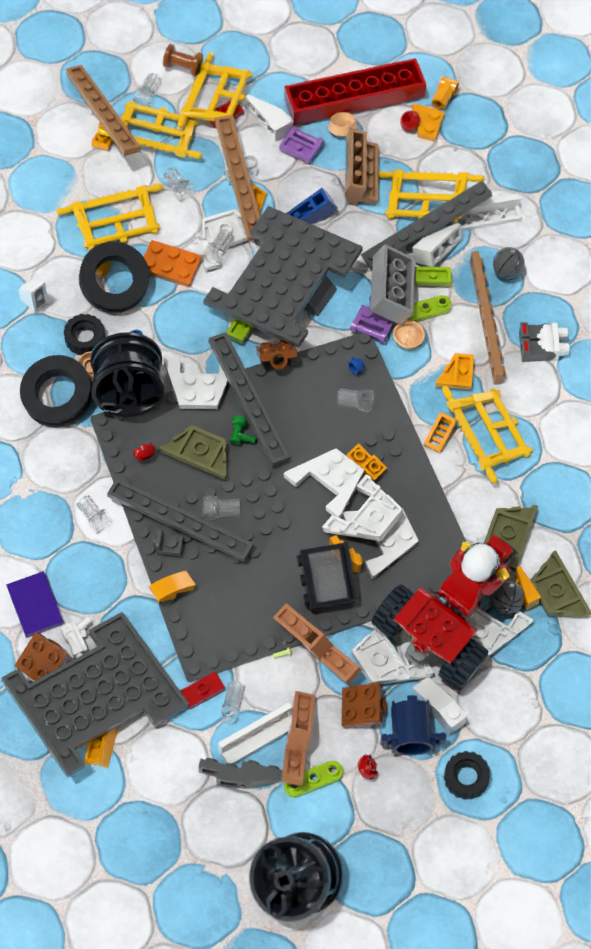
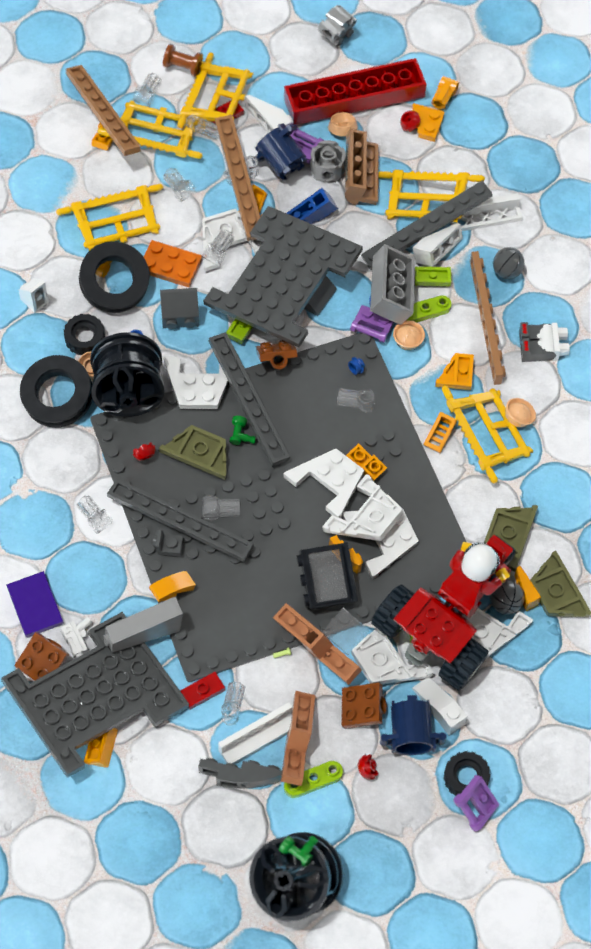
none -> light grey slope [103,597,183,652]
none -> dark grey slope [160,288,199,329]
none -> clear piece [186,114,219,140]
none -> dark blue container [253,123,307,180]
none -> green piece [279,836,318,867]
none -> light grey brick [310,140,346,182]
none -> light grey brick [318,5,357,47]
none -> clear piece [322,608,369,655]
none -> medium lavender plate [453,775,500,831]
none -> light nougat hat [505,398,536,428]

